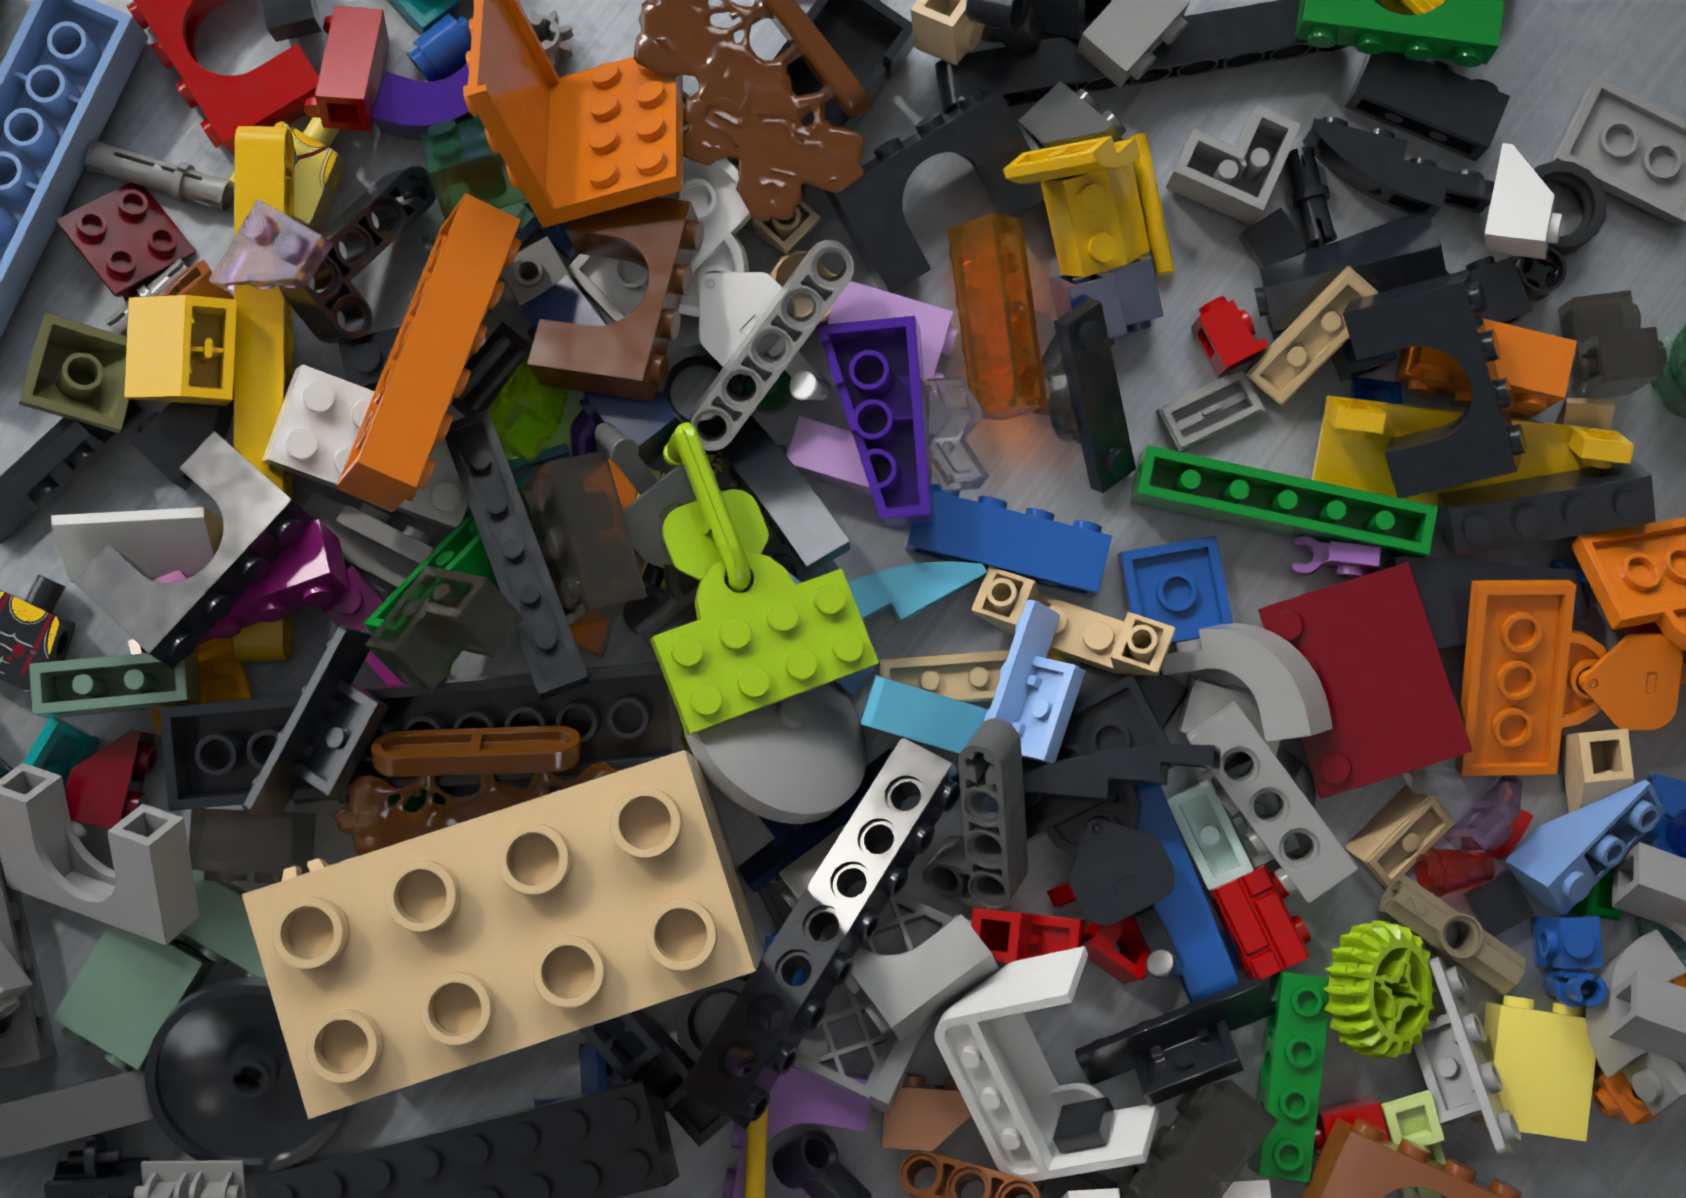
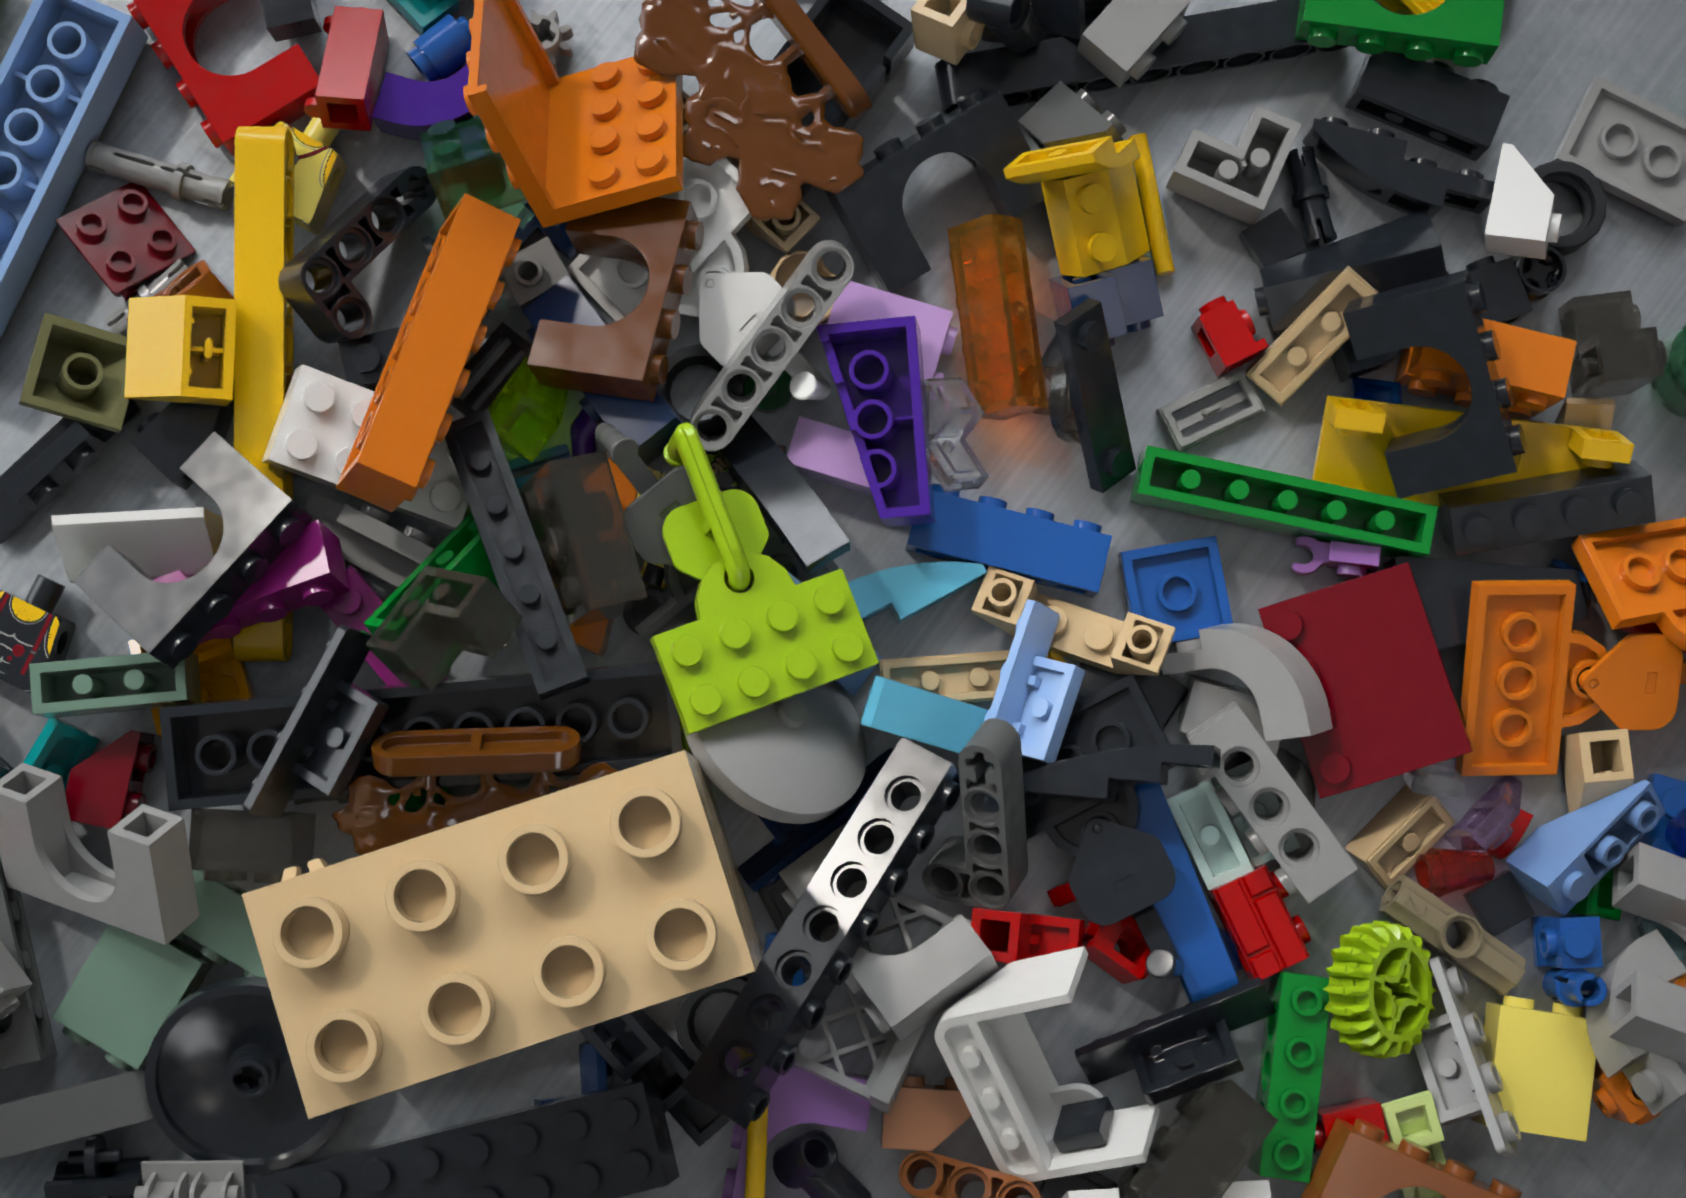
wing [208,199,333,291] -> none

